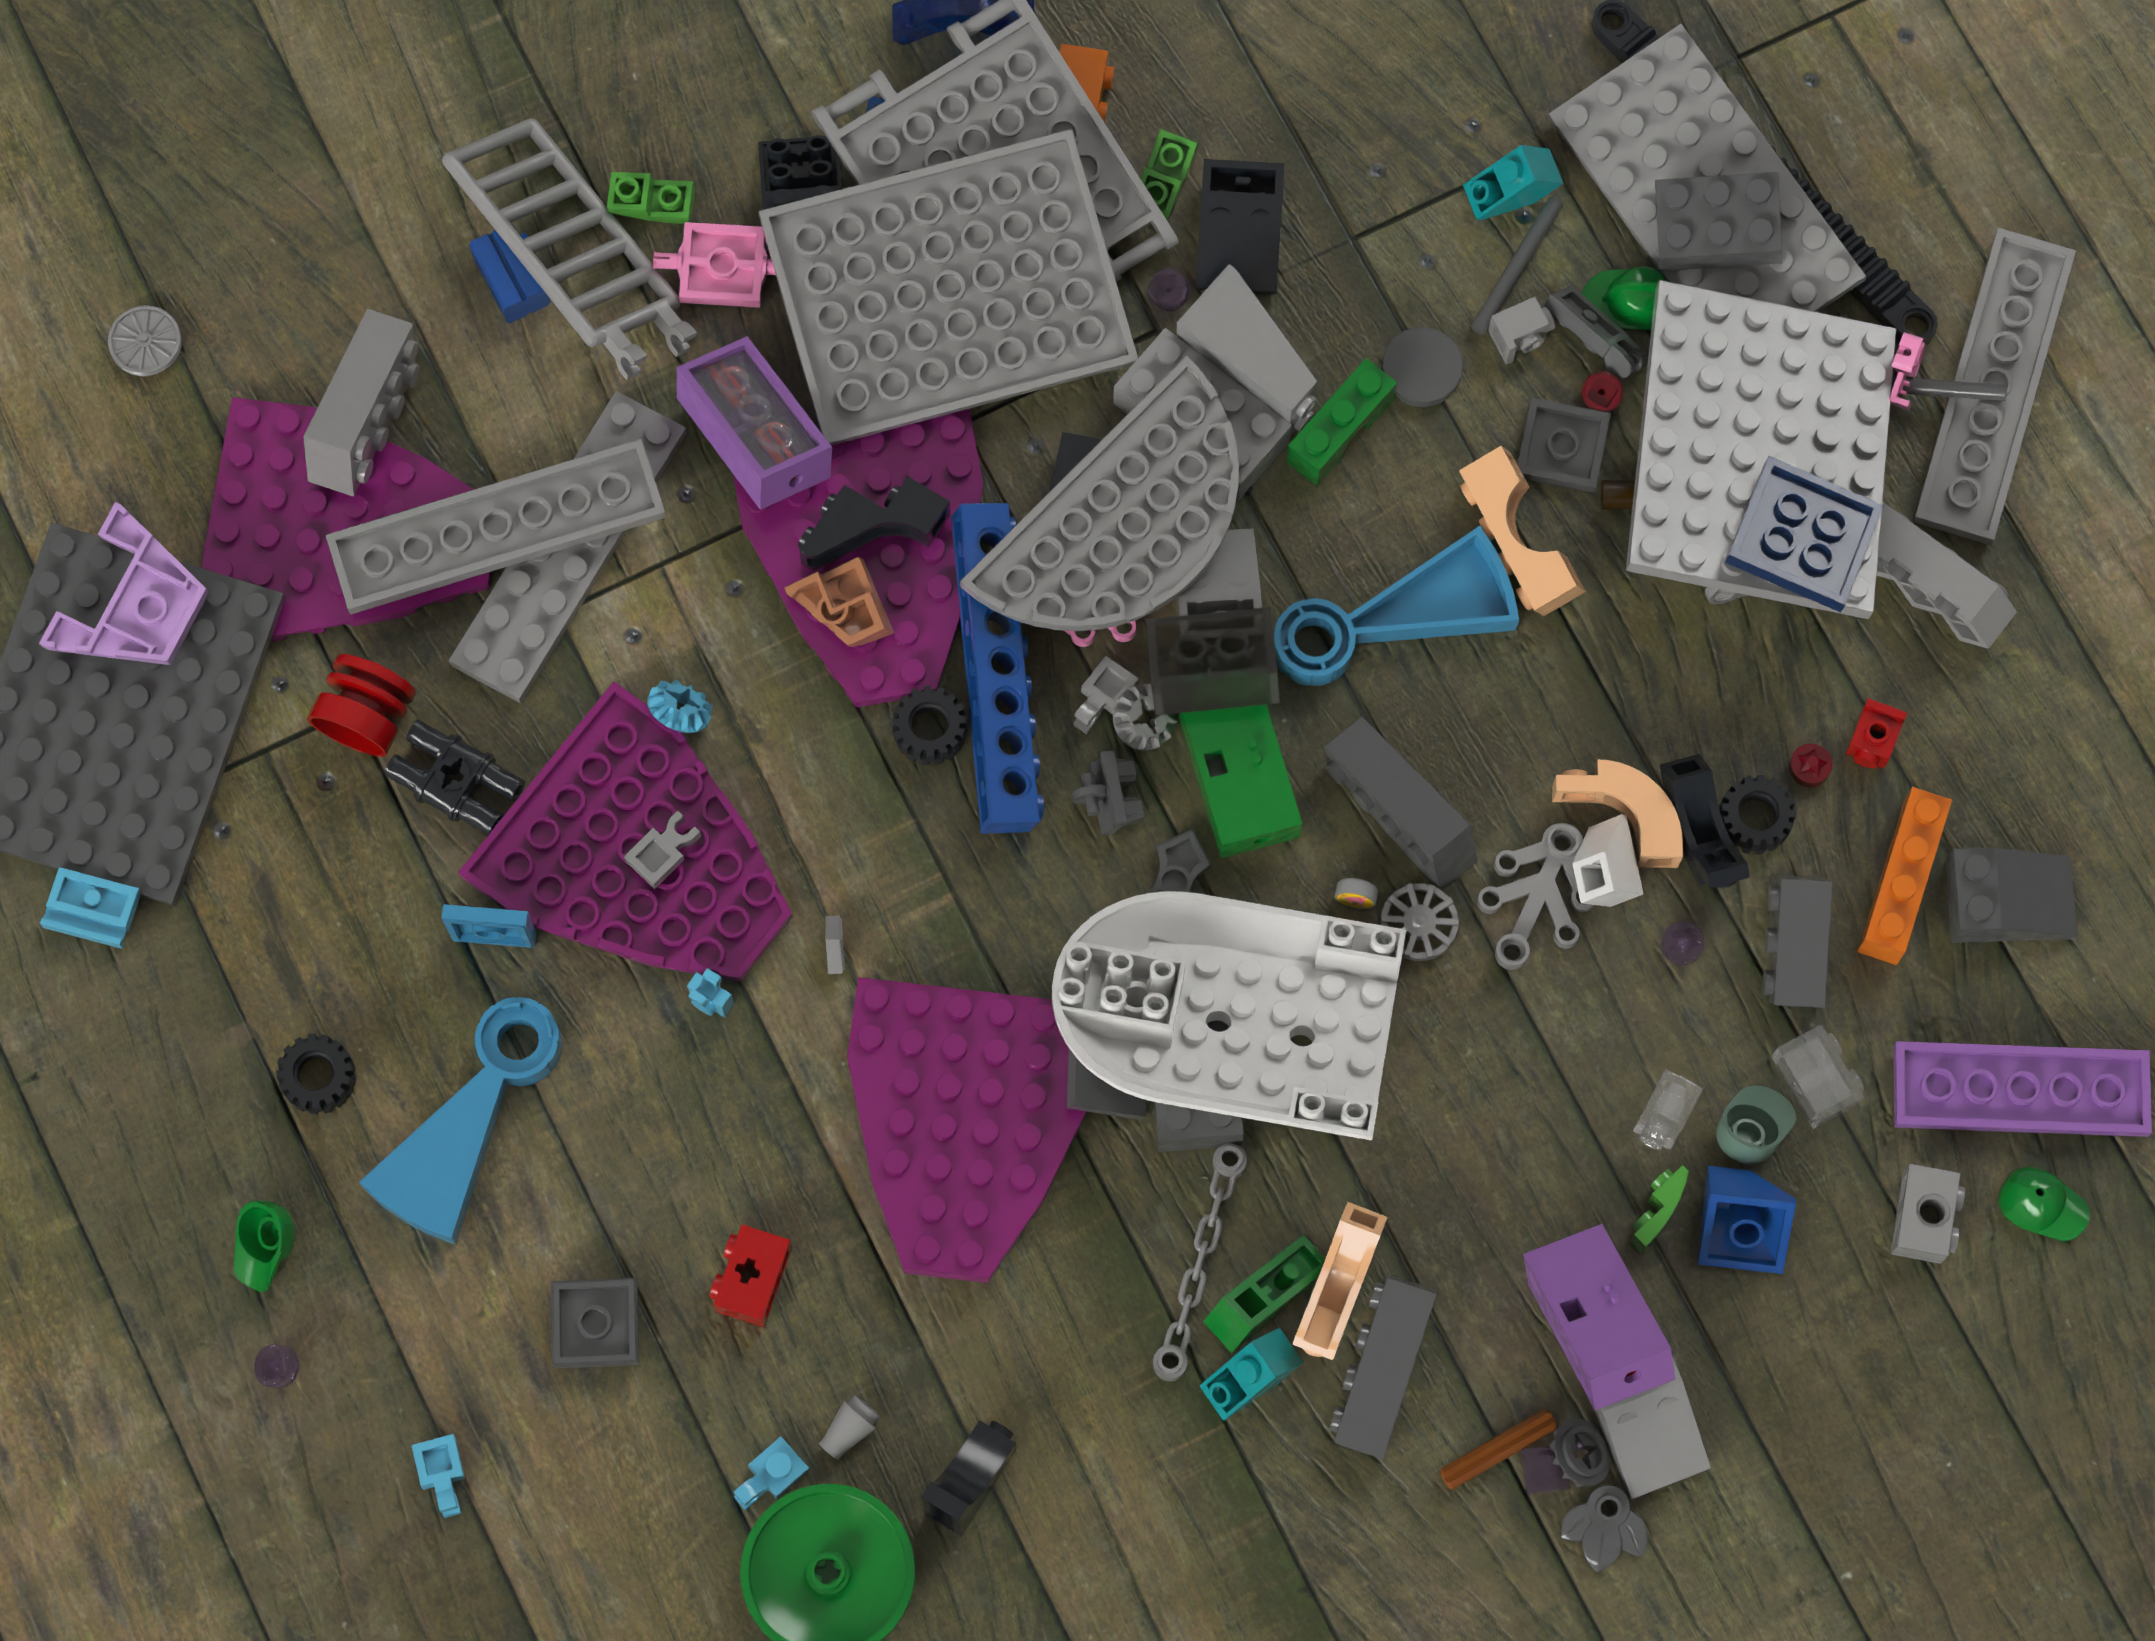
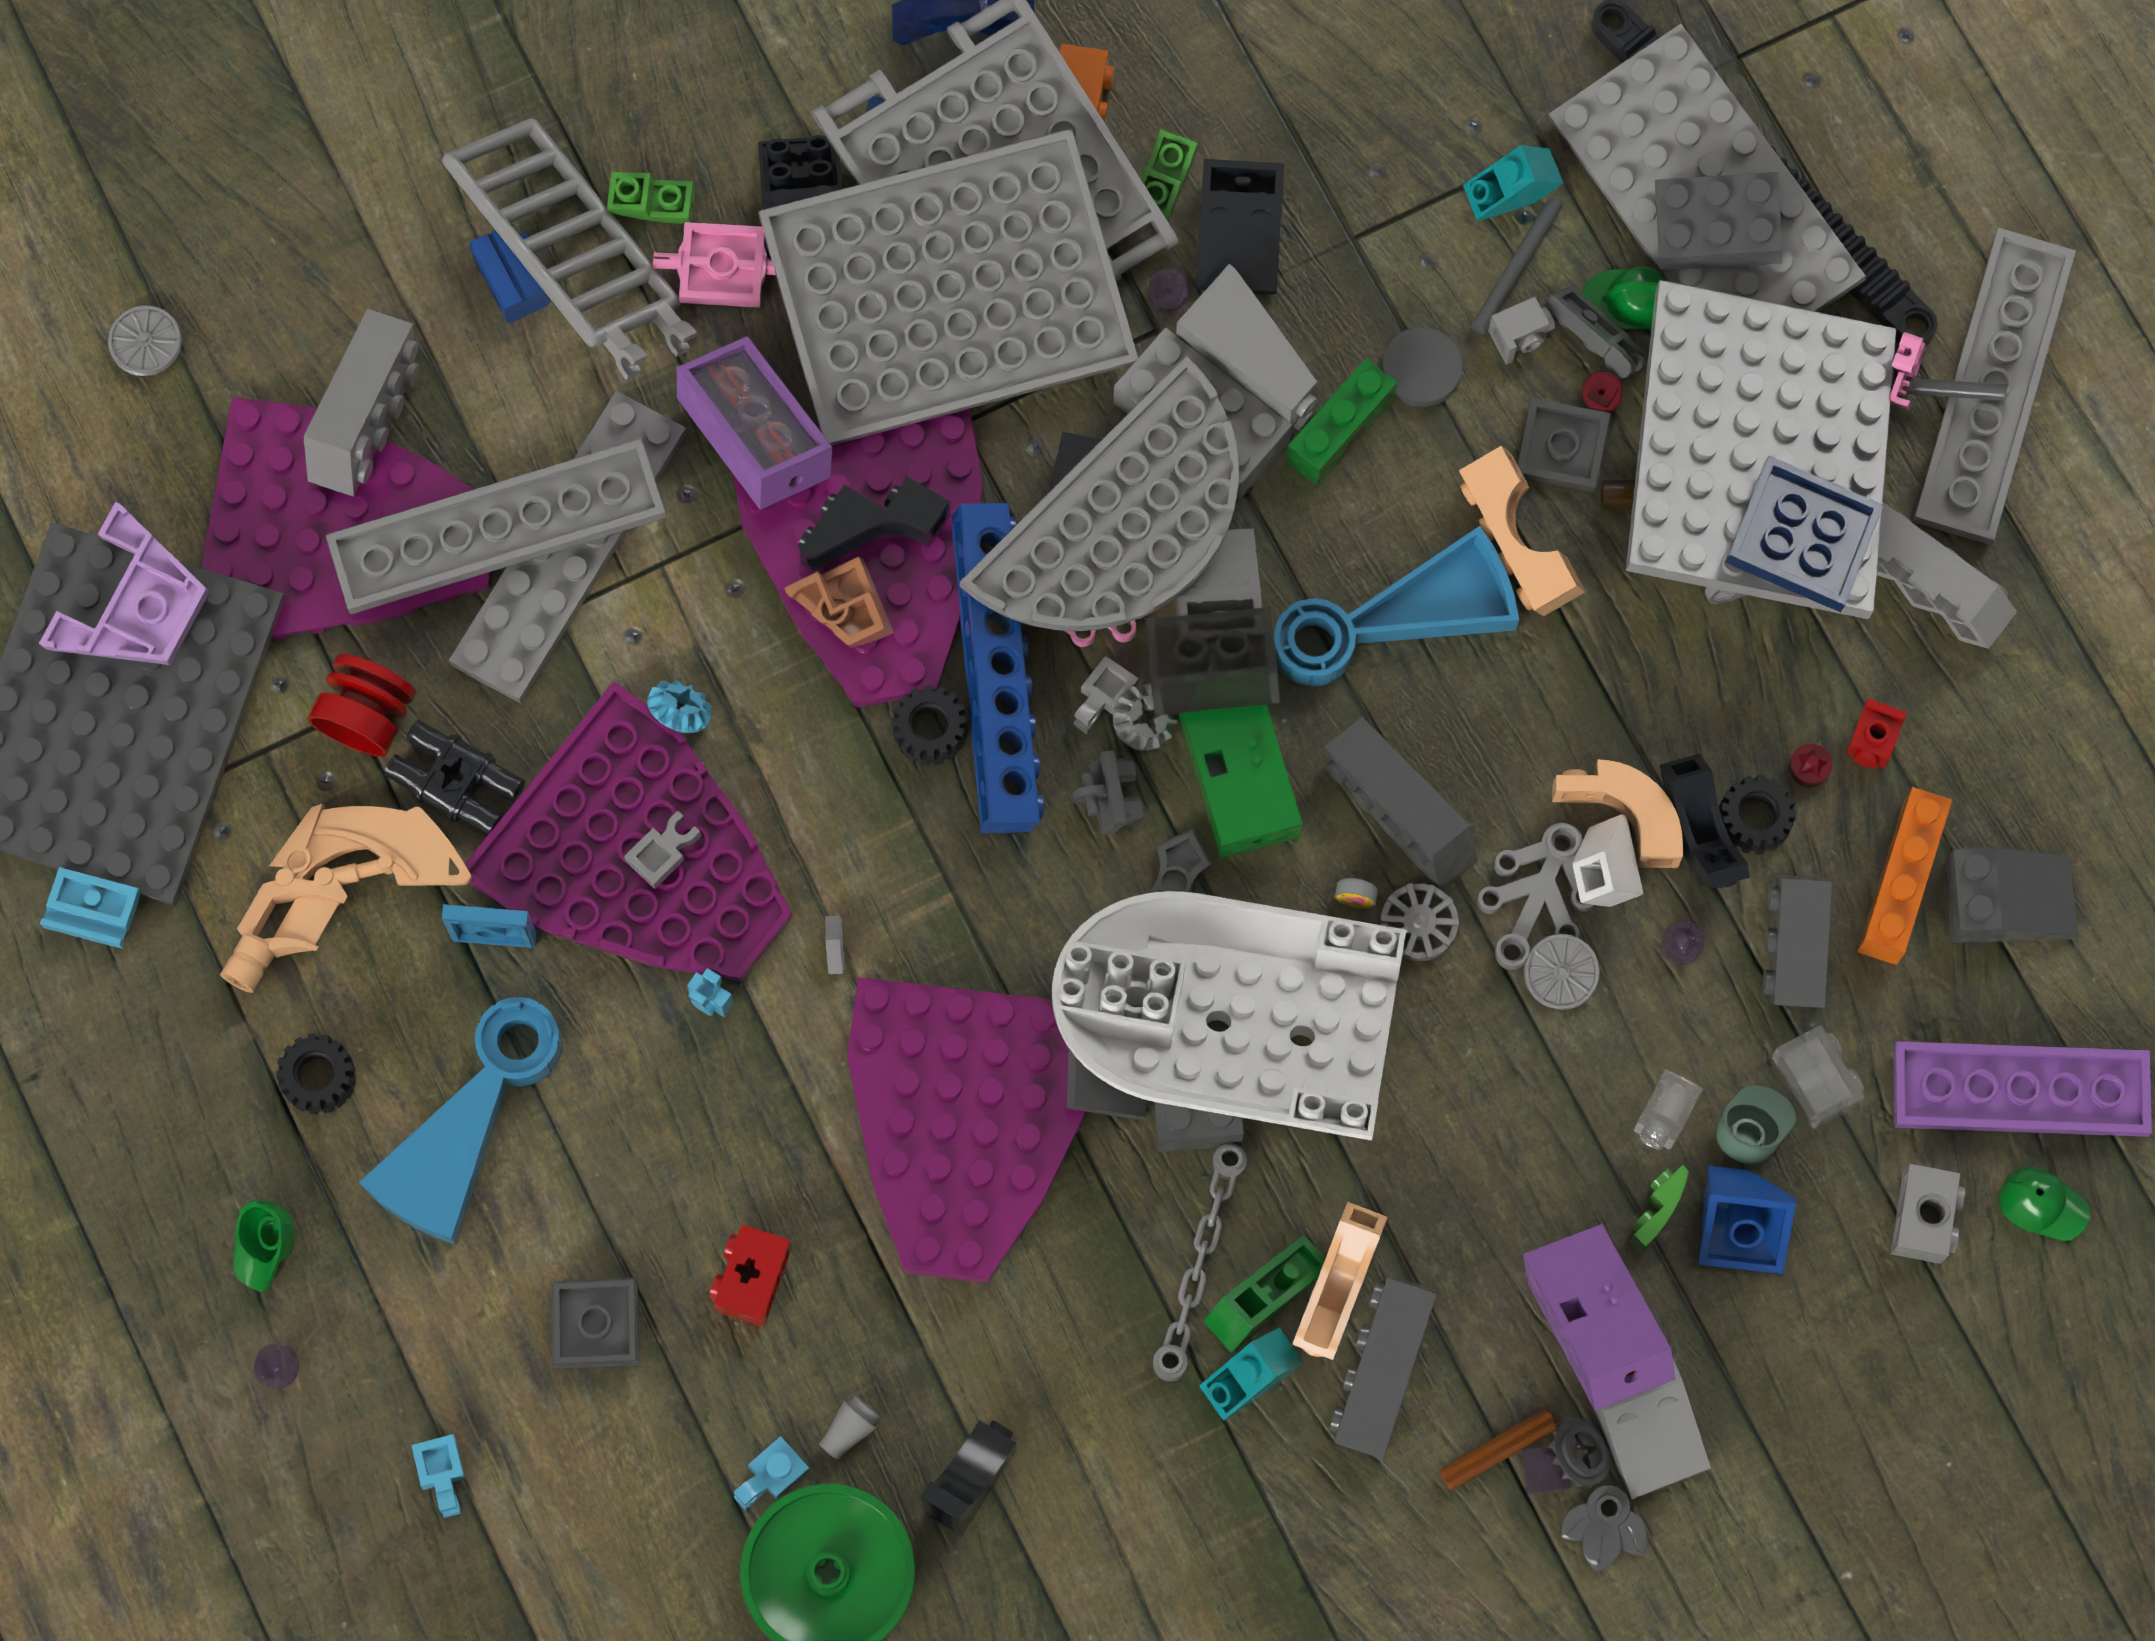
none -> light nougat piece [220,804,472,993]
none -> light grey wheel [1523,934,1600,1010]

